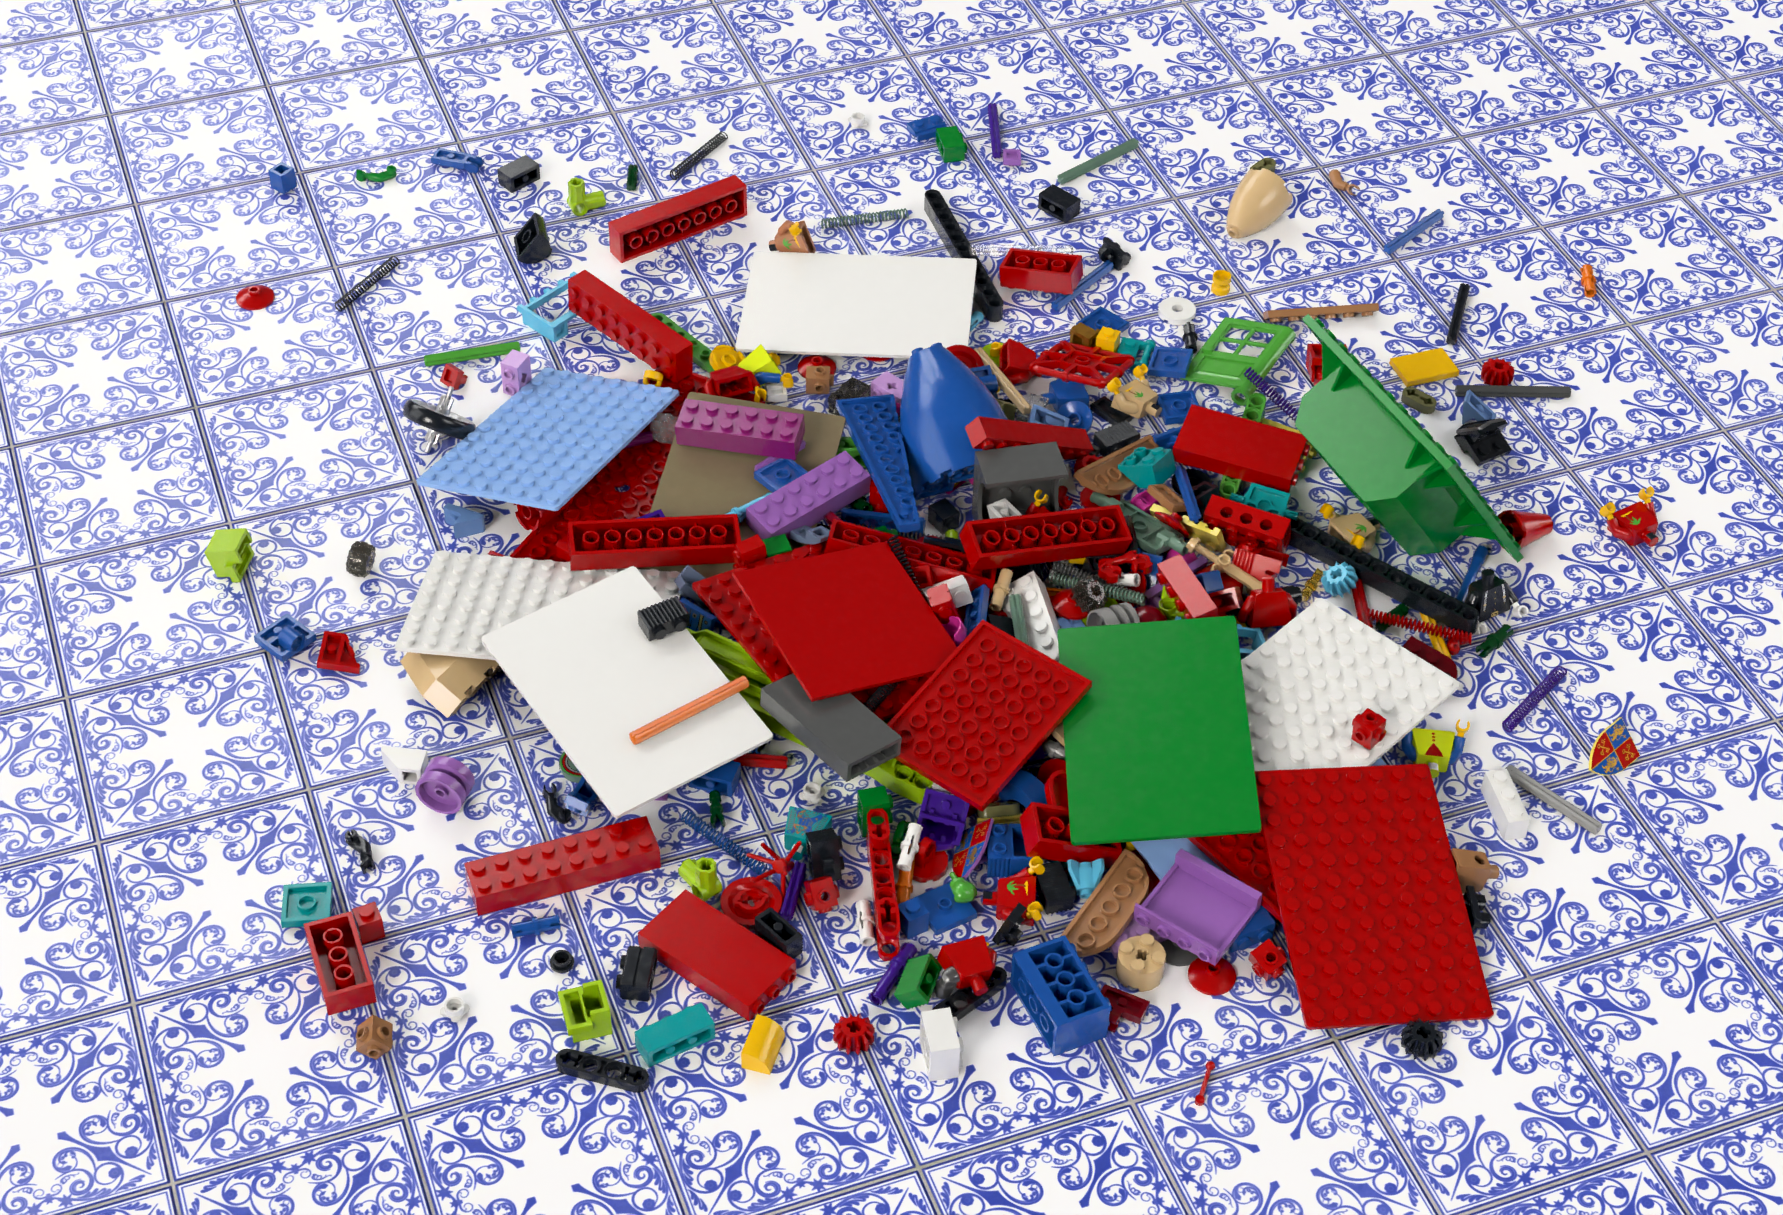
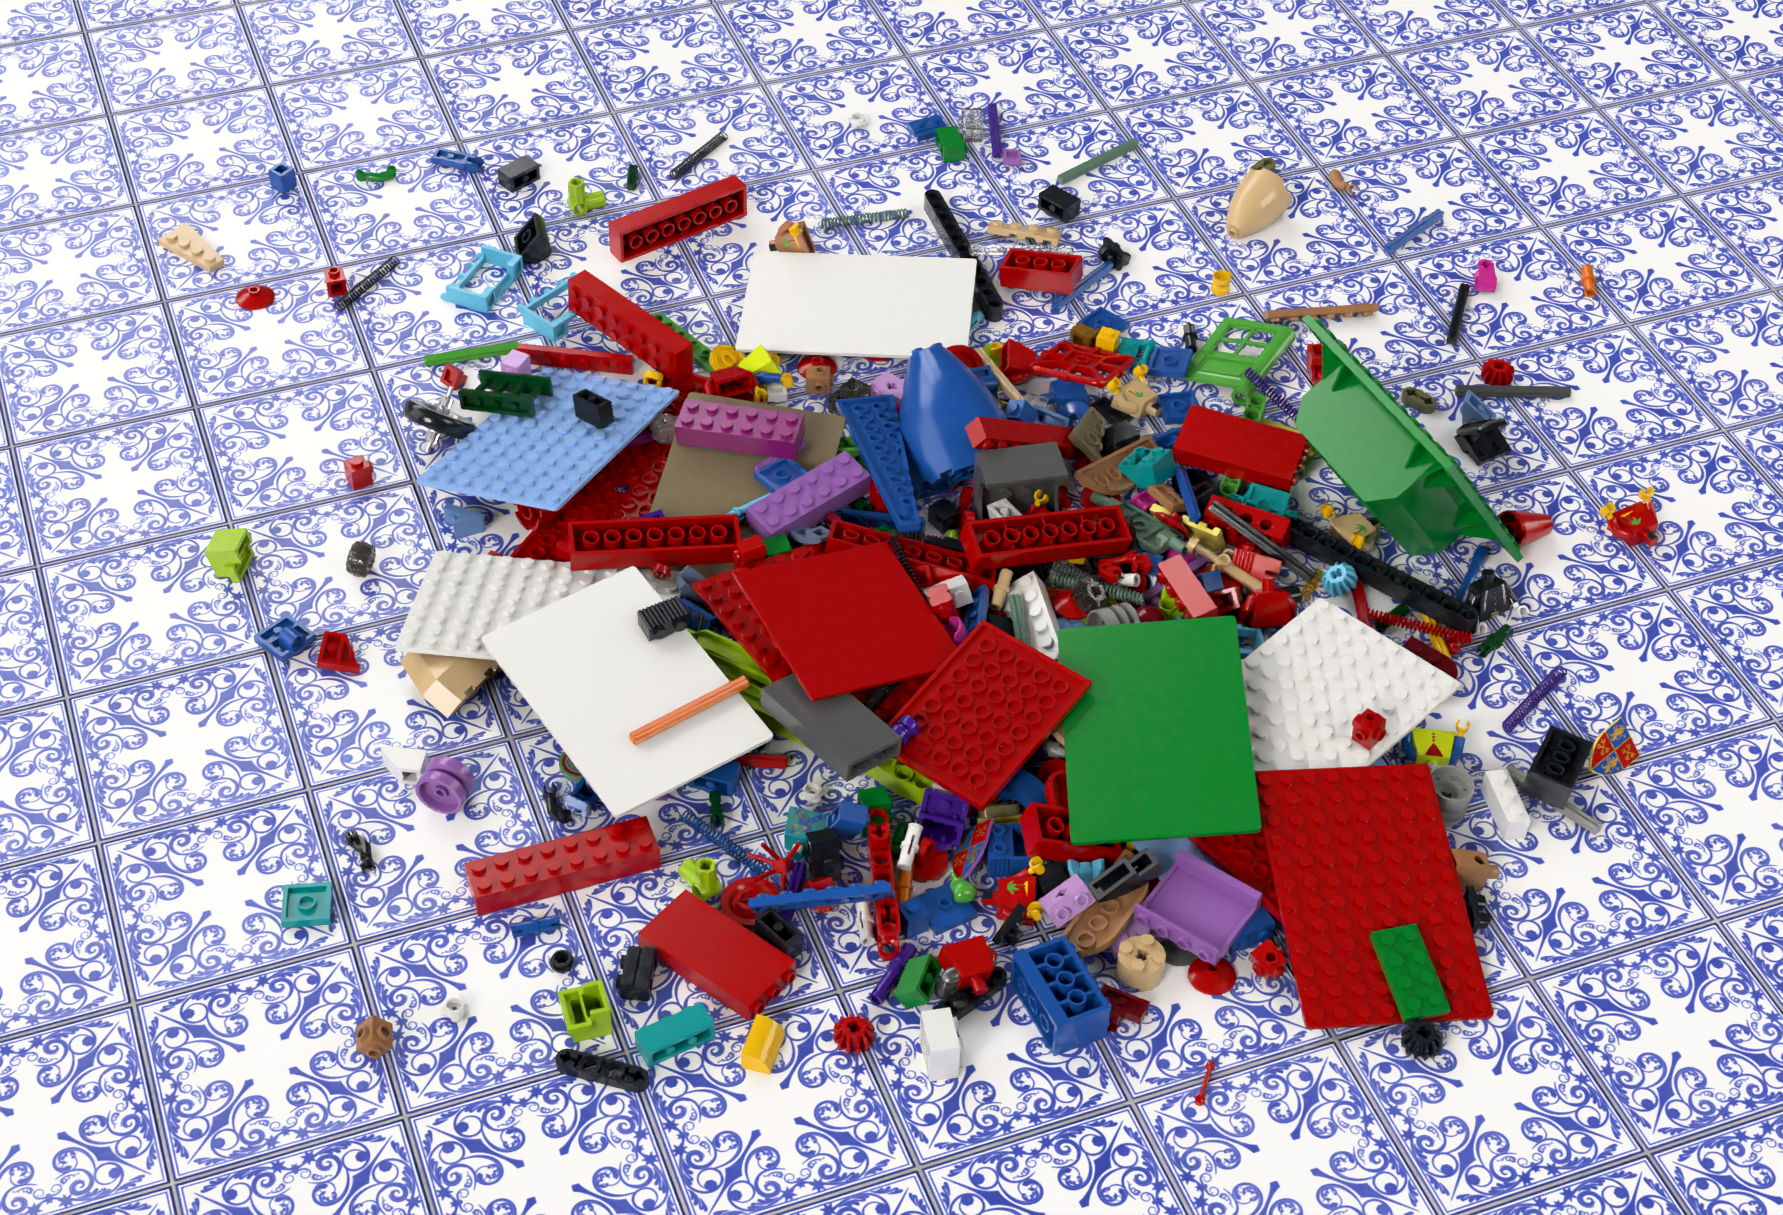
red brick [303,911,377,1016] -> none
red brick [352,902,385,944] -> none
white tile [1158,297,1196,325] -> none
yellow tile [1389,348,1460,387] -> none
none -> tan wing [158,222,225,274]
none -> red brick [323,266,347,297]
none -> red brick [343,454,374,491]
none -> medium azure hinge [440,245,523,313]
none -> dark green fence [458,369,554,418]
none -> red plate [517,343,634,375]
none -> black brick [573,389,615,429]
none -> red plate [650,563,672,580]
none -> blue plate [749,880,895,914]
none -> blue brick [826,800,870,841]
none -> dark purple wheel [890,715,920,747]
none -> red helmet [957,486,975,534]
none -> clear brick [958,108,984,142]
none -> tan wing [987,220,1062,246]
none -> blue brick [1005,399,1038,423]
none -> lavender brick [1038,873,1096,929]
none -> dark tan wing [1068,406,1106,462]
none -> black slope [1087,847,1164,903]
none -> black axle [1209,500,1315,583]
none -> green plate [1369,923,1451,1023]
none -> light grey wheel [1430,765,1475,826]
none -> dark pink piece [1474,259,1497,293]
none -> black brick [1520,725,1594,810]

